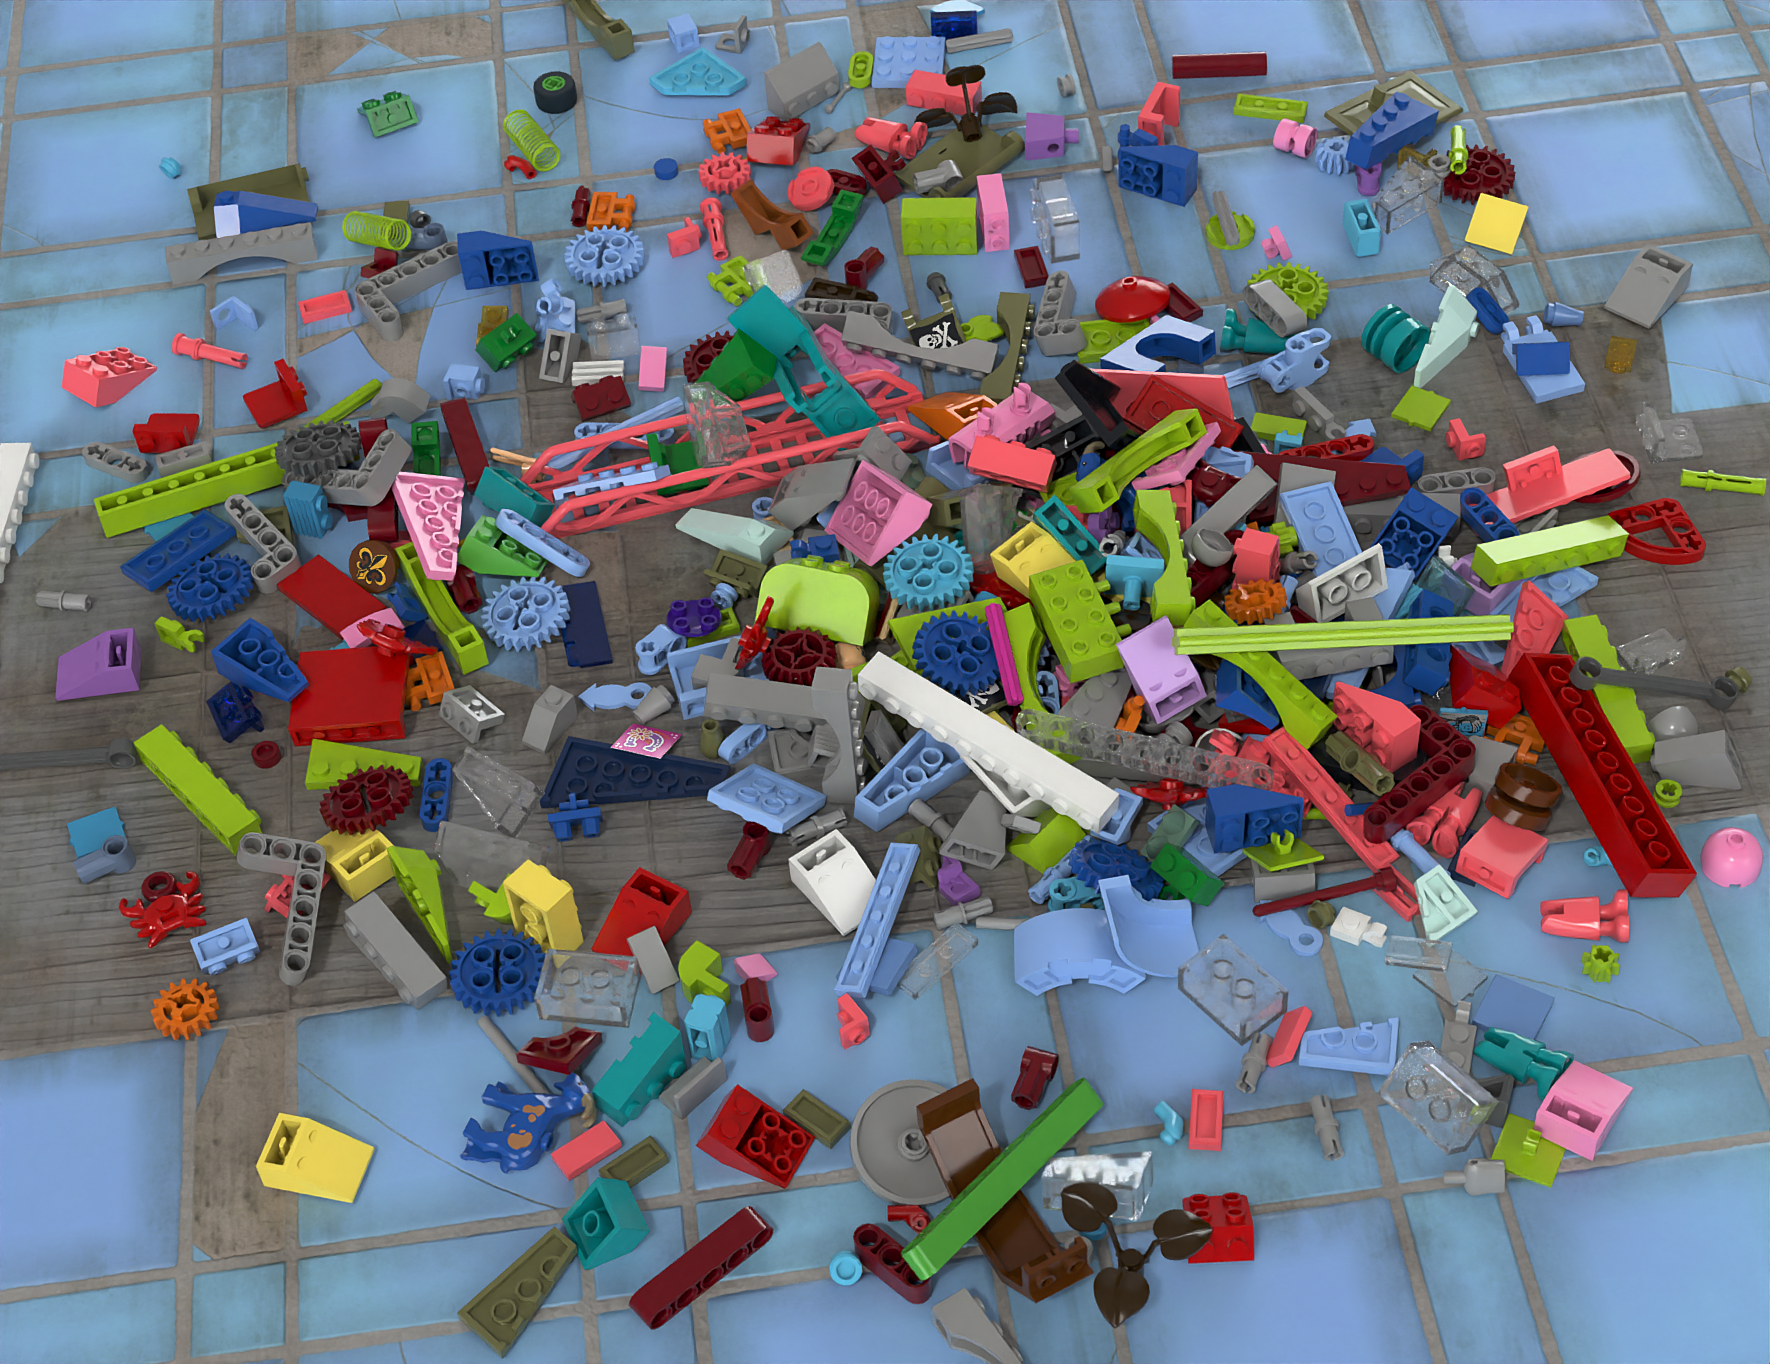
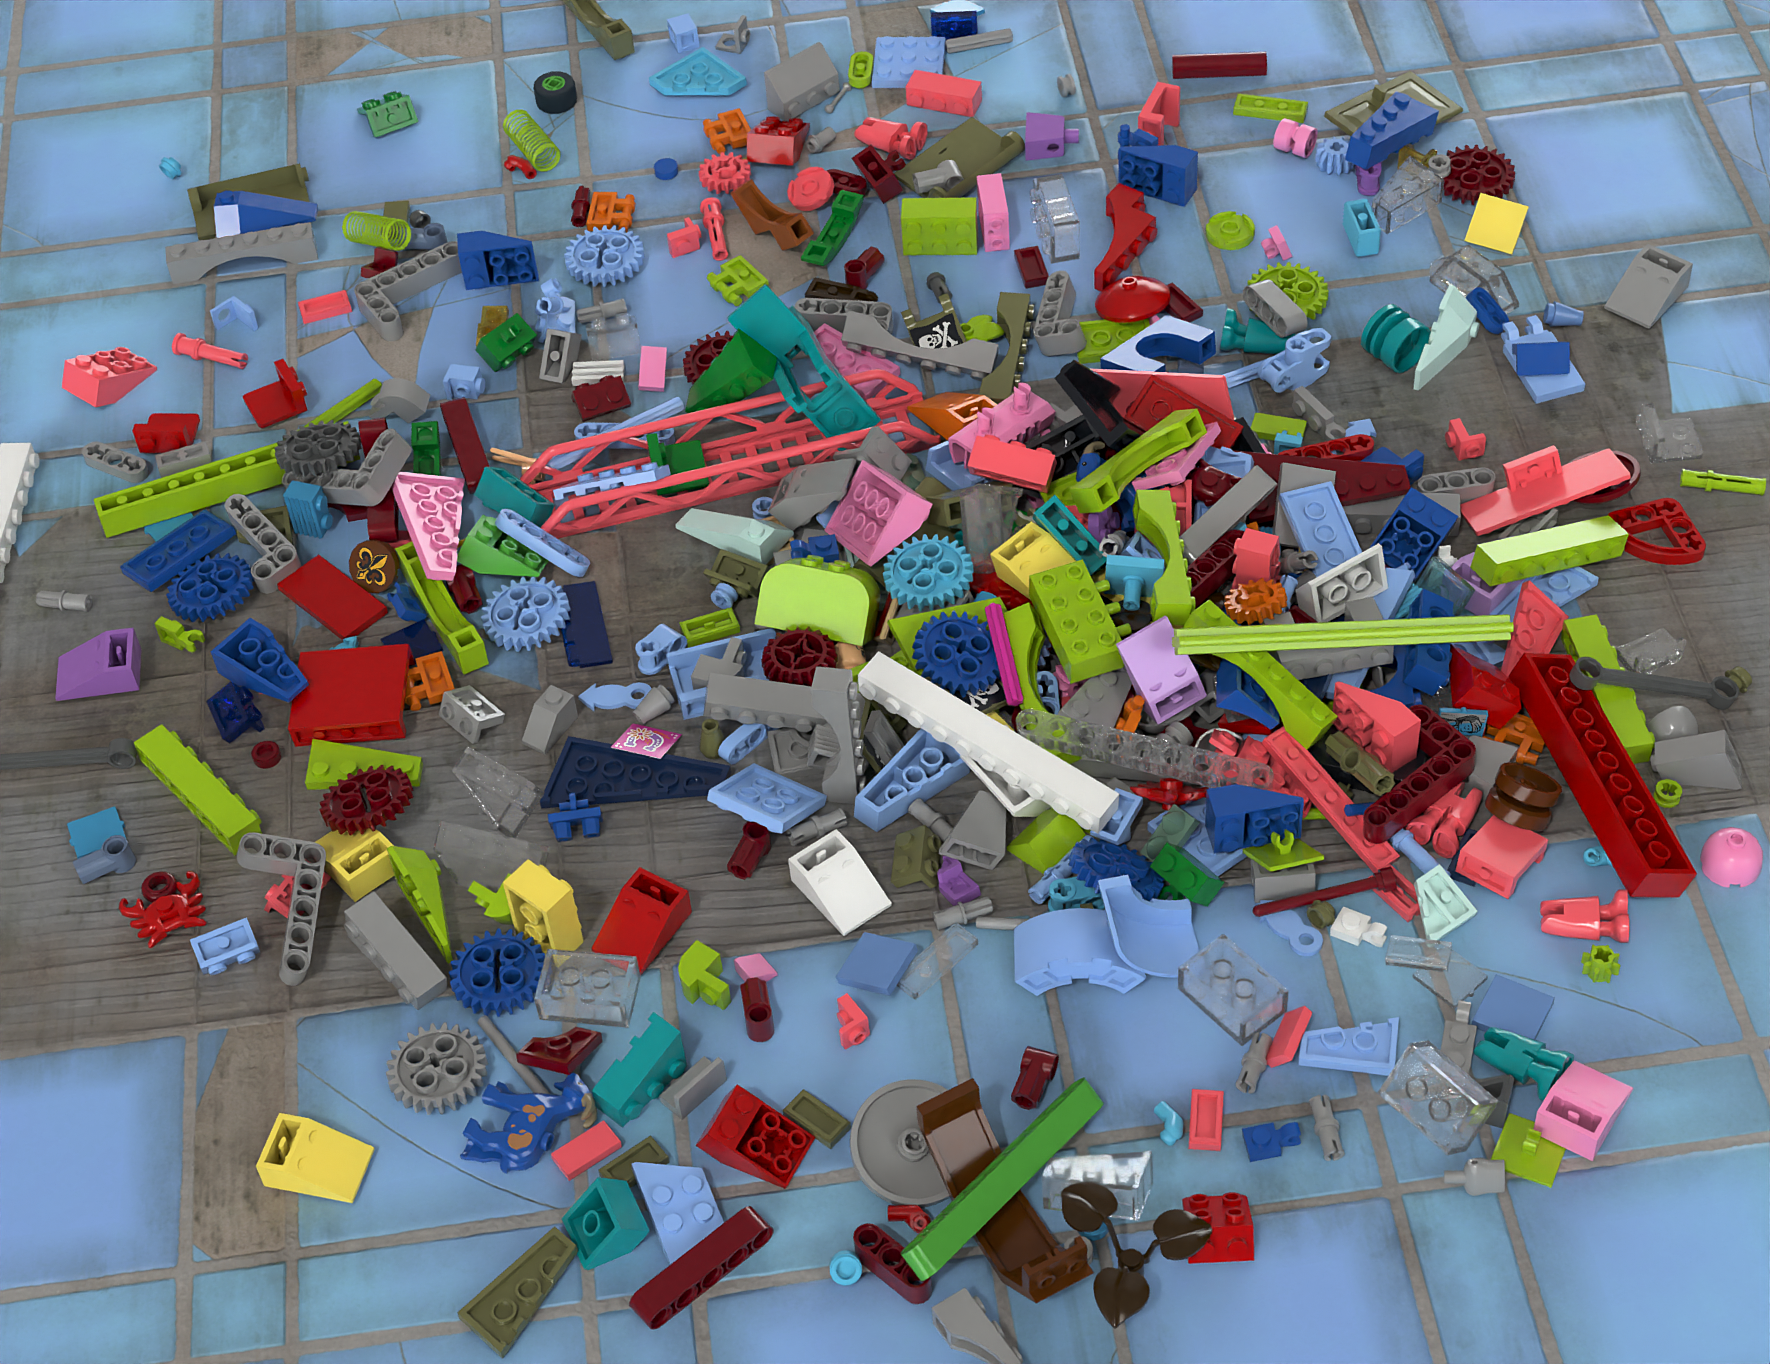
orange gear [151,978,220,1041] -> none
bright pink slope [340,608,405,648] -> none
red animal [357,619,438,657] -> none
blue beam [420,758,454,832] -> none
light grey tile [626,926,680,994] -> none
dark purple dish [666,597,722,637] -> none
clear wedge [683,382,751,469] -> none
medium azure brick [684,994,731,1062] -> none
red animal [735,596,774,670] -> none
clear bracket [742,250,805,304] -> none
light blue tile [834,843,921,998] -> none
dark brown plant [914,65,1017,142] -> none
light grey tile [1000,814,1041,834] -> none
light grey tile [1101,146,1113,171] -> none
light grey hair [1191,527,1234,567] -> none
light grey axle [1212,190,1240,246] -> none
lime gear [1265,521,1298,557] -> none
lime piece [1391,386,1451,432] -> none
lime pin [1448,125,1468,174] -> none
blue beam [1460,487,1519,543] -> none
clear yellow bracket [1605,336,1637,374] -> none
none -> light grey gear [386,1022,488,1115]
none -> light blue wing [631,1162,724,1265]
none -> red arch [1094,183,1158,291]
none -> blue plate [1242,1122,1301,1162]

